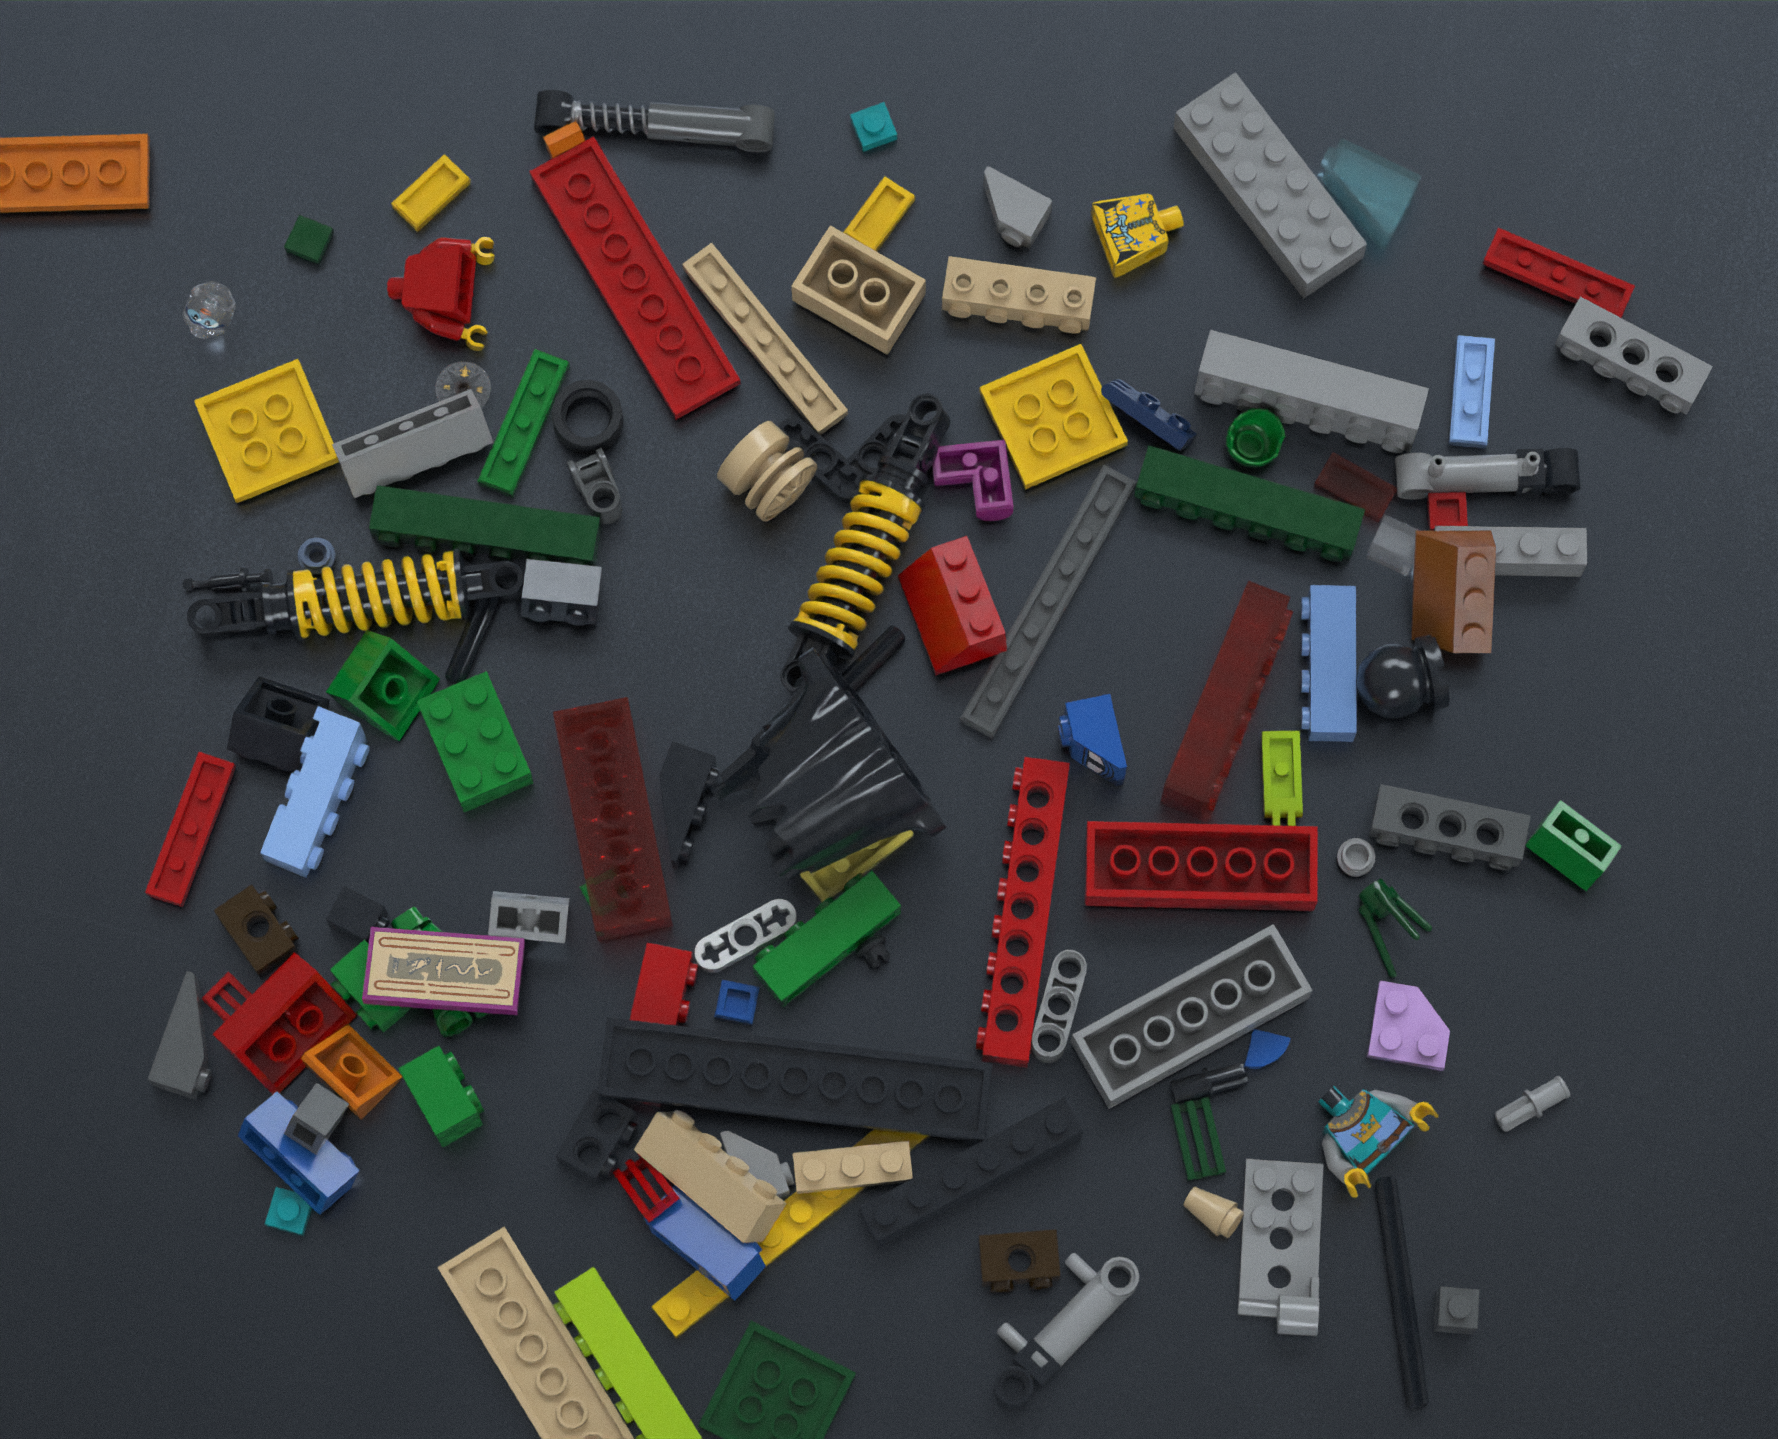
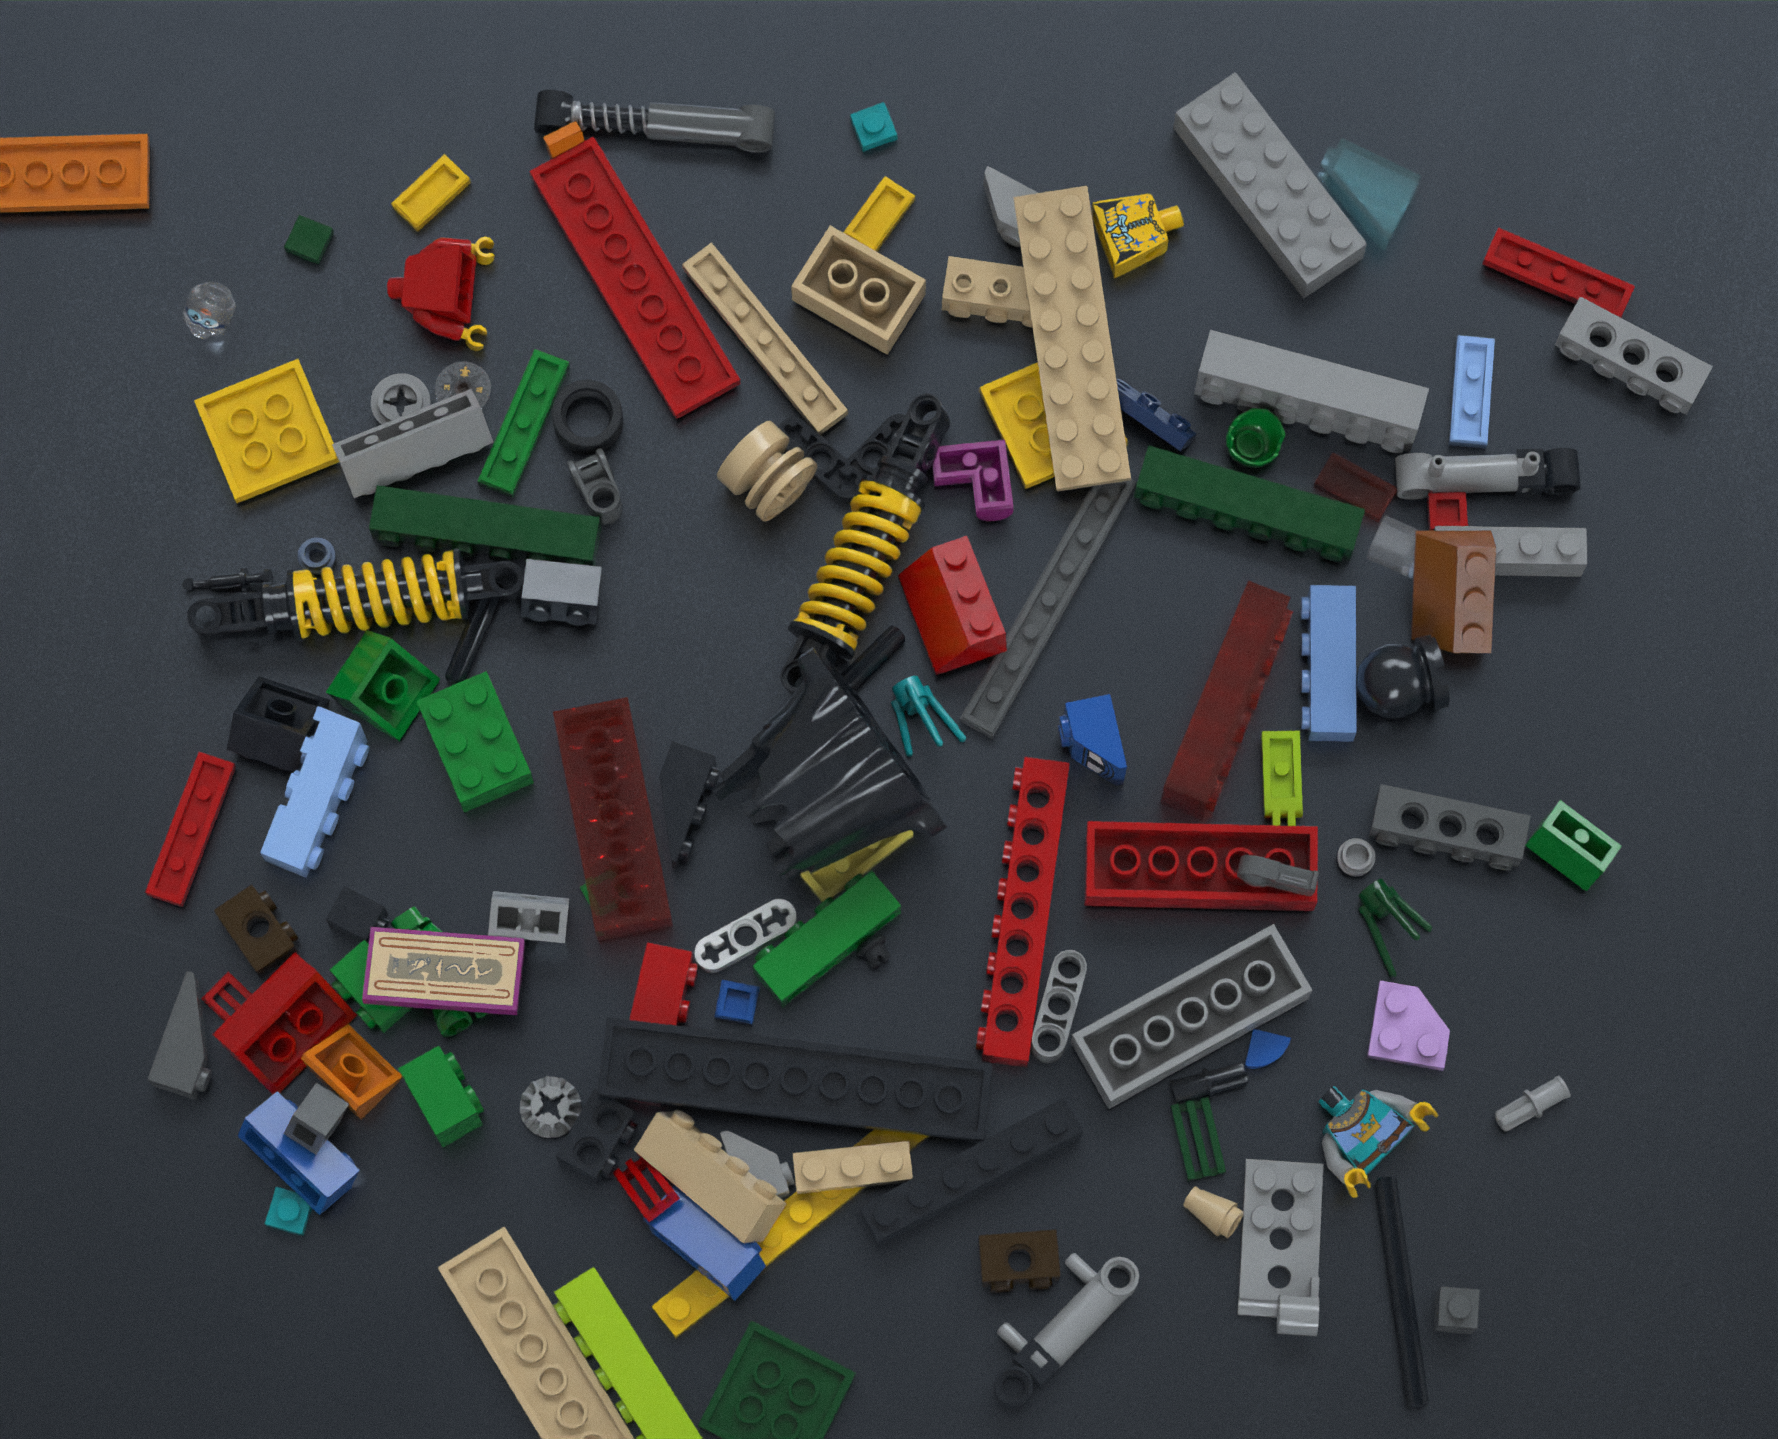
none -> light grey gear [371,373,431,424]
none -> light grey gear [519,1076,582,1138]
none -> teal plant [891,676,966,757]
none -> tan plate [1013,186,1131,491]
none -> dark grey piece [1237,855,1319,896]

